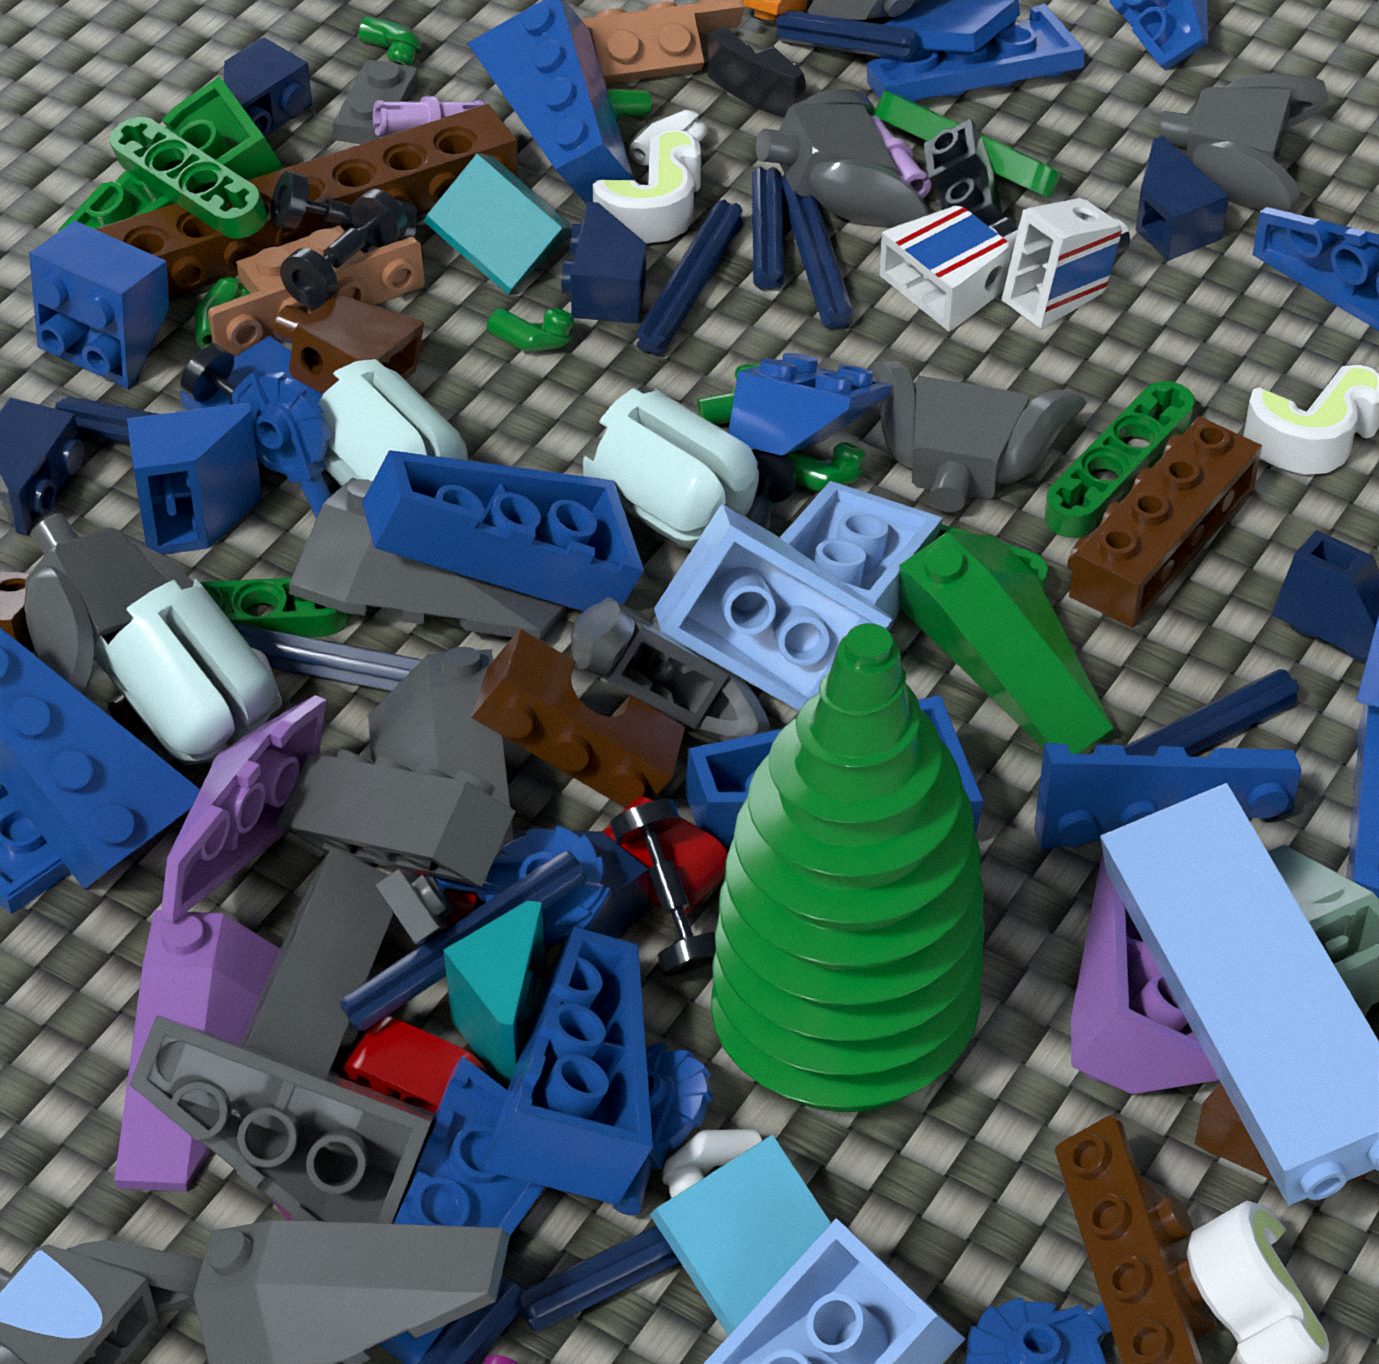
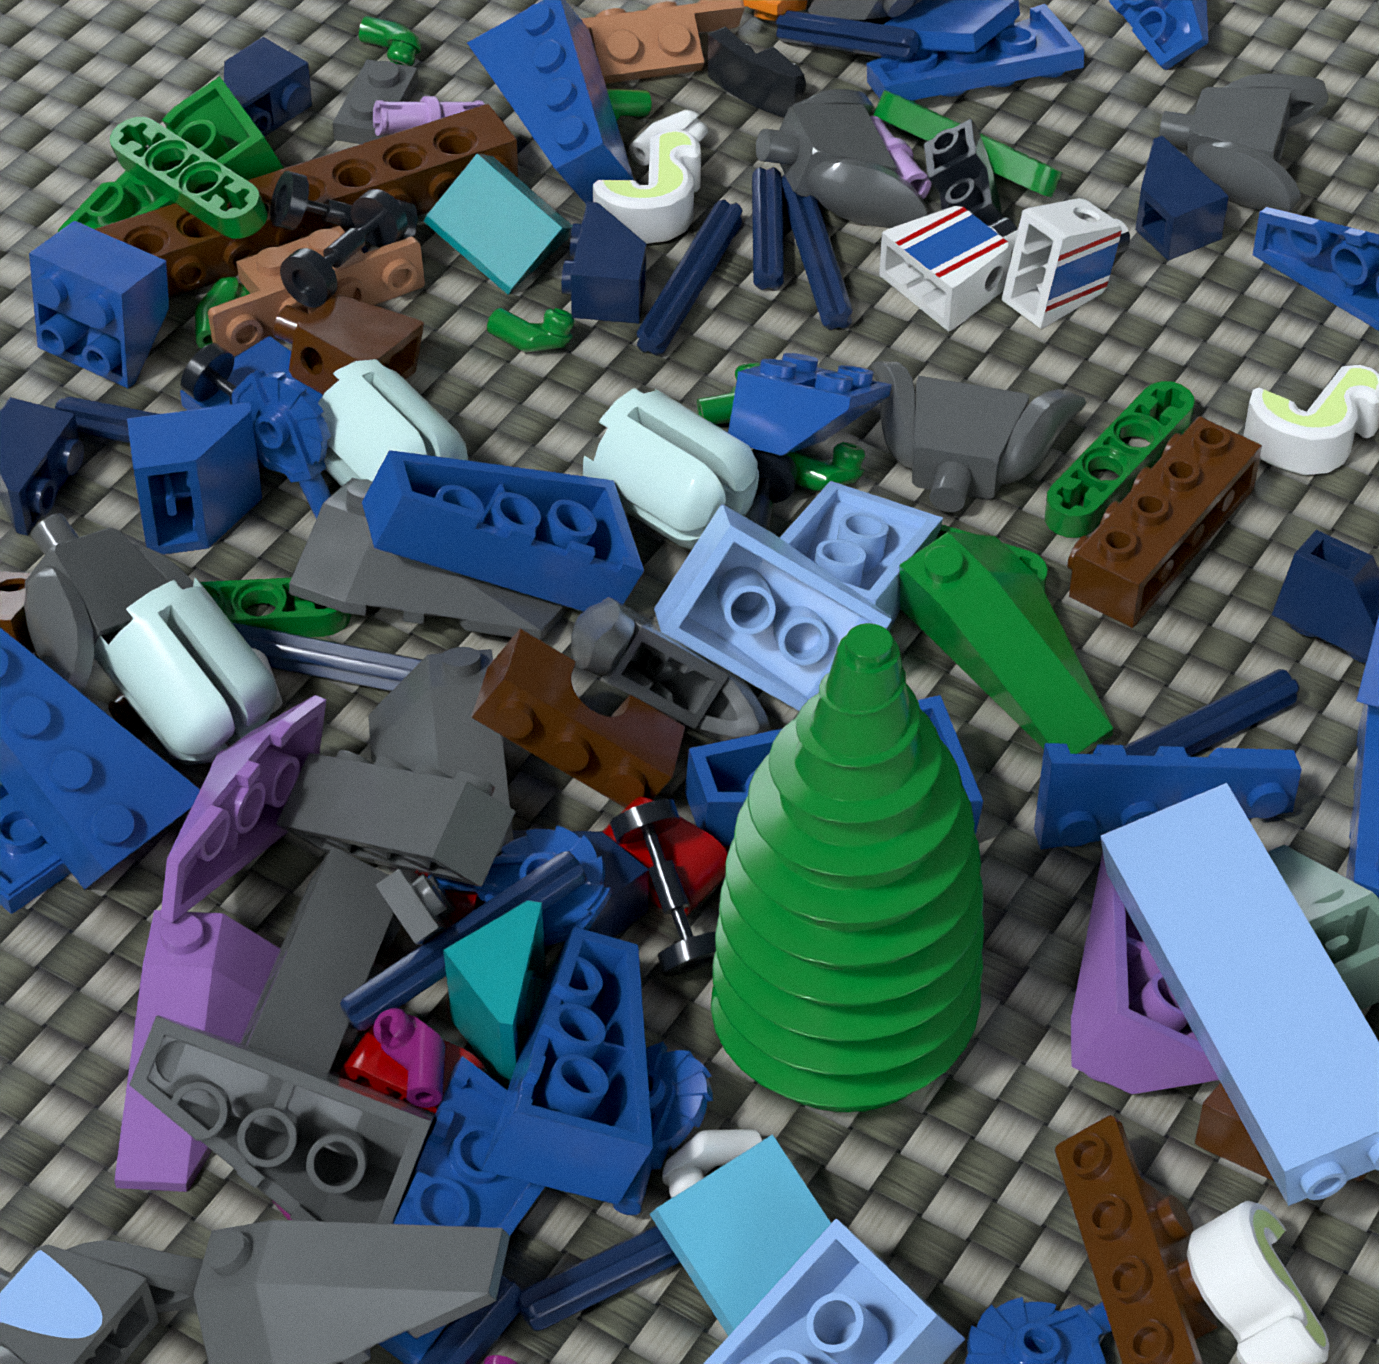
none -> magenta arm [373,1008,445,1108]

